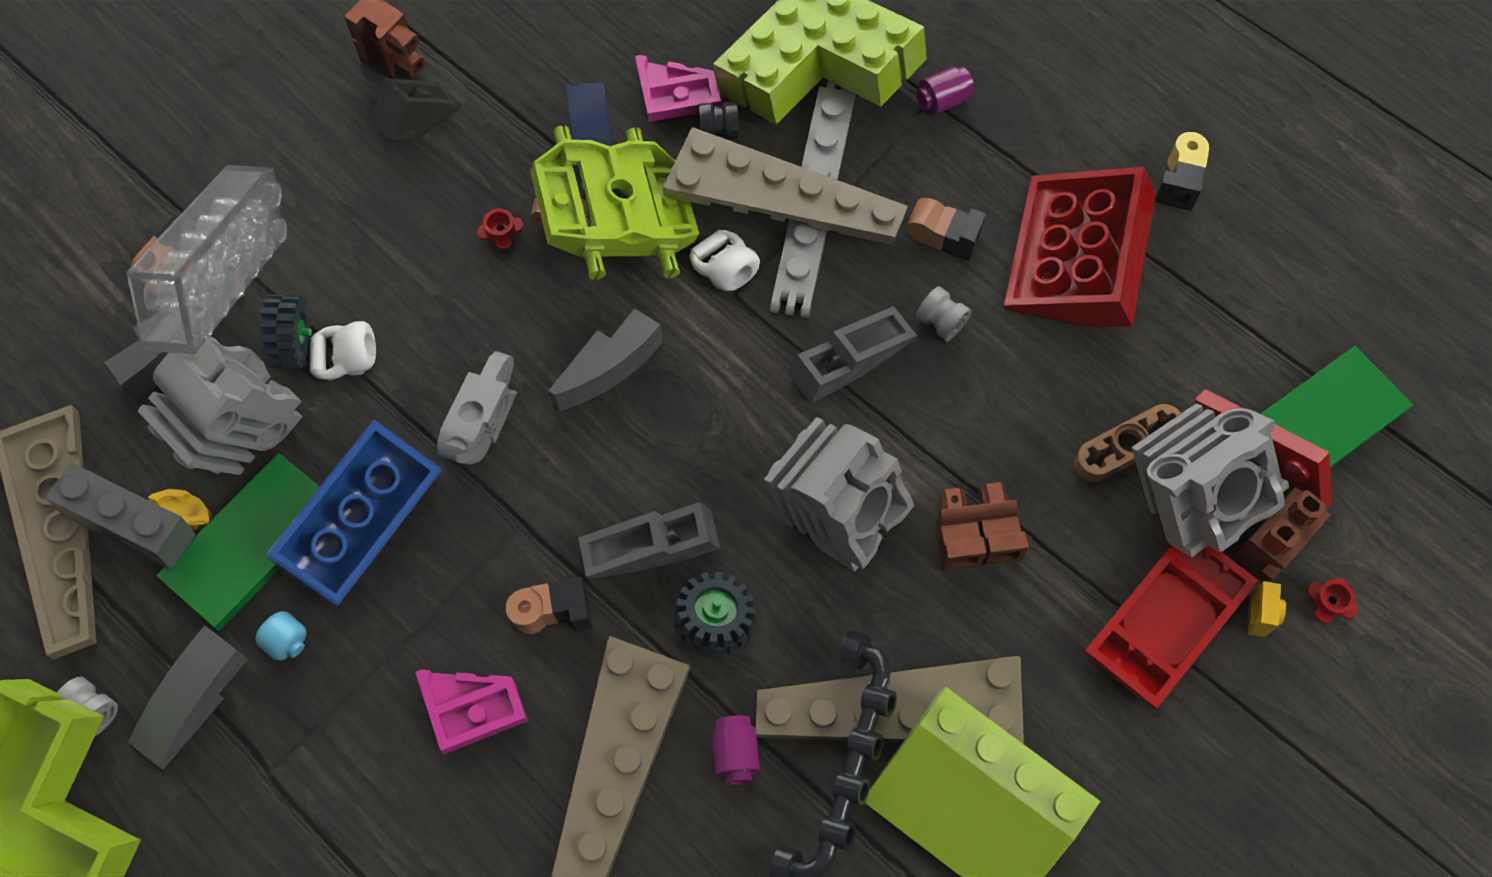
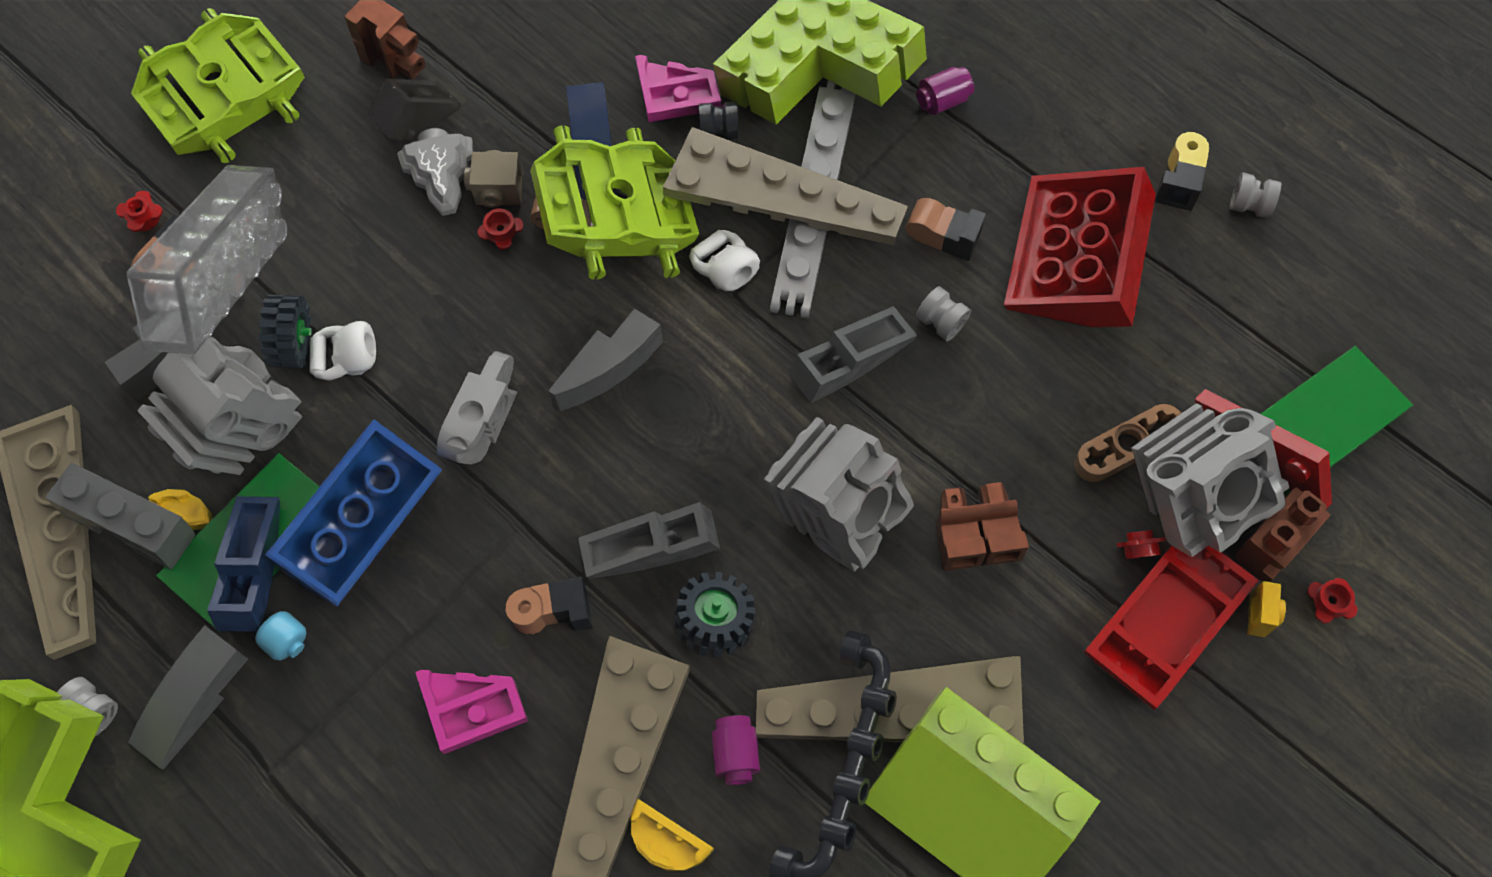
none -> red plate [116,191,163,232]
none -> lime piece [131,8,305,163]
none -> dark blue slope [207,496,281,632]
none -> light grey rock [397,128,474,216]
none -> dark tan brick [464,150,524,208]
none -> yellow tile [631,798,714,871]
none -> red plate [1116,530,1166,559]
none -> light grey wheel [1230,172,1281,219]

